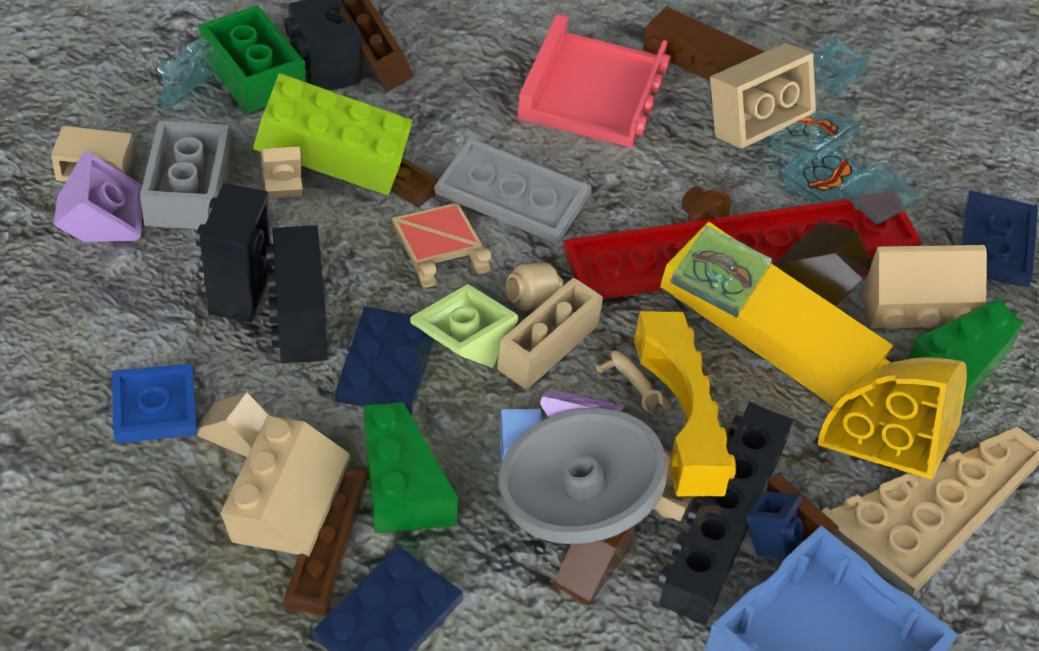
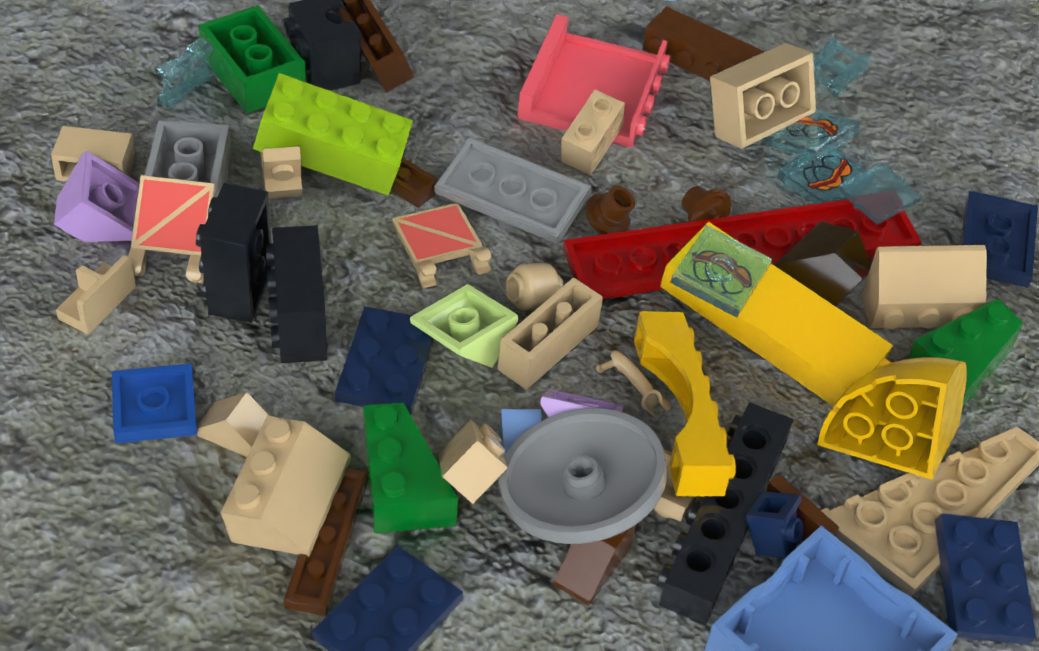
none -> tan panel [56,255,136,335]
none -> coral flag [128,175,216,283]
none -> tan brick [438,420,508,504]
none -> tan brick [561,89,625,176]
none -> reddish brown piece [585,186,635,234]
none -> dark blue plate [935,513,1036,645]

